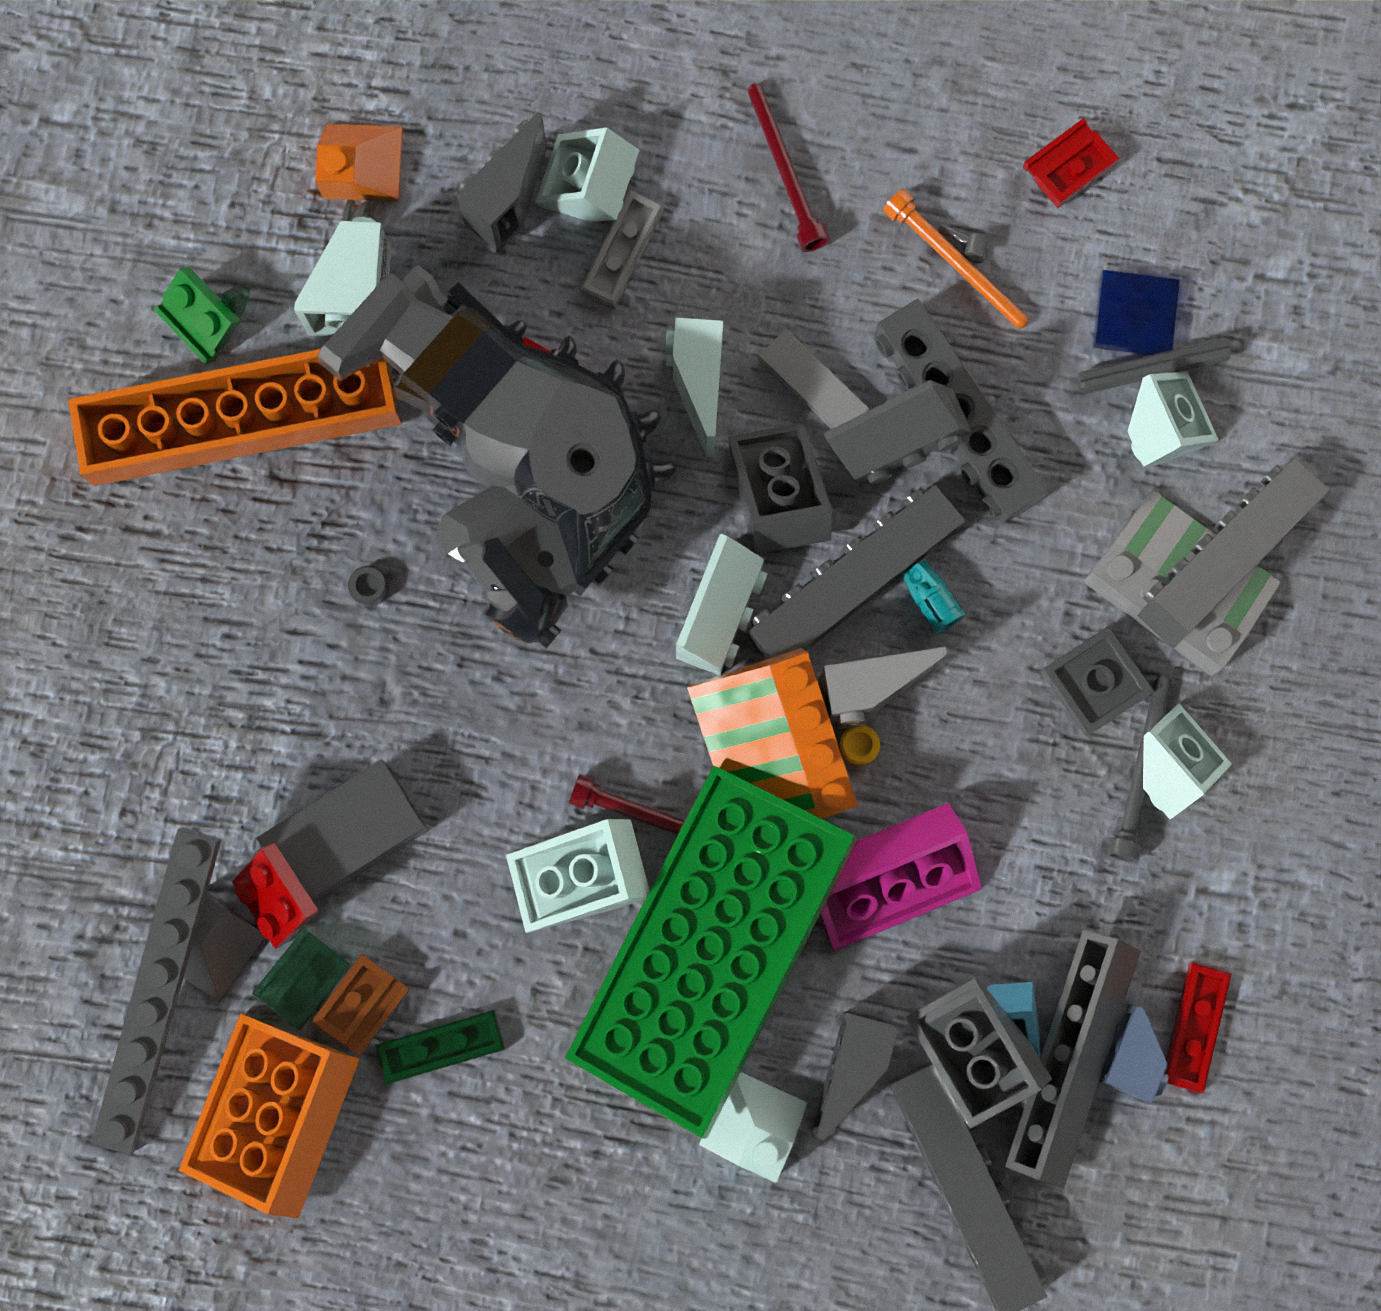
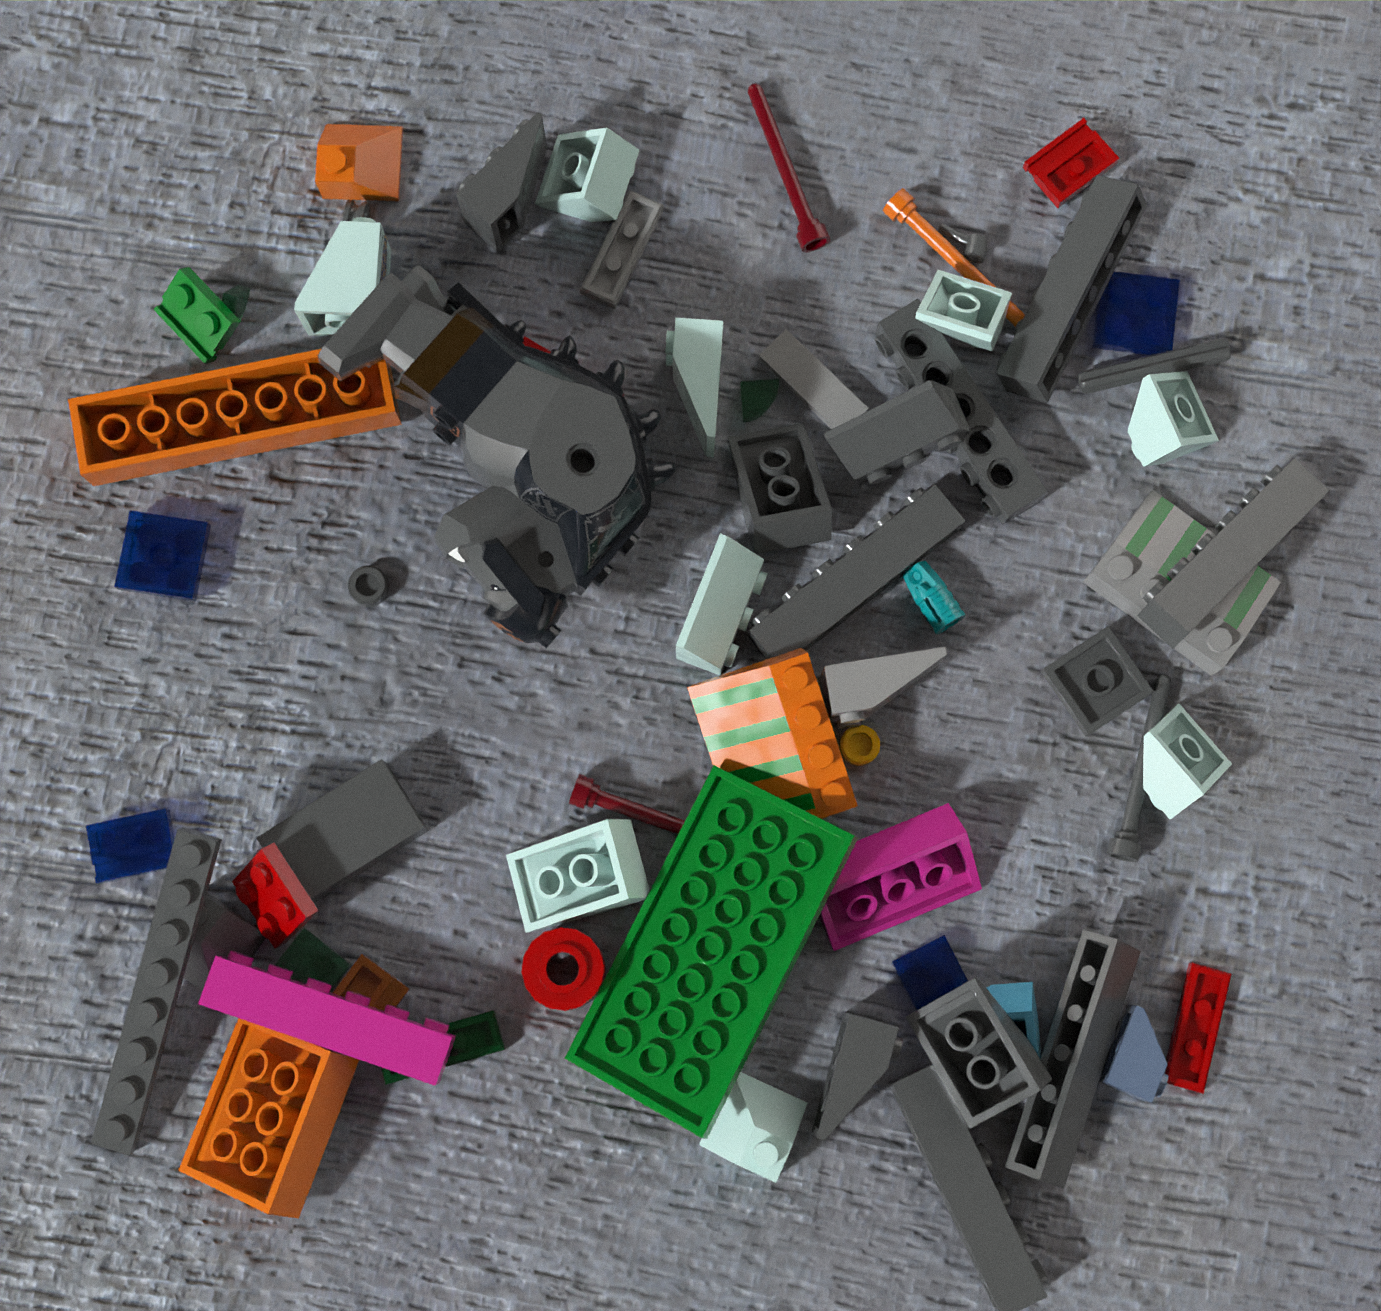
none -> clear blue plate [86,808,175,884]
none -> clear blue plate [114,510,211,602]
none -> dark pink brick [198,951,456,1086]
none -> red piece [521,927,606,1011]
none -> clear green tile [740,379,779,423]
none -> clear blue plate [891,935,968,1011]
none -> light aqua slope [915,270,1012,351]
none -> dark grey brick [996,175,1147,403]

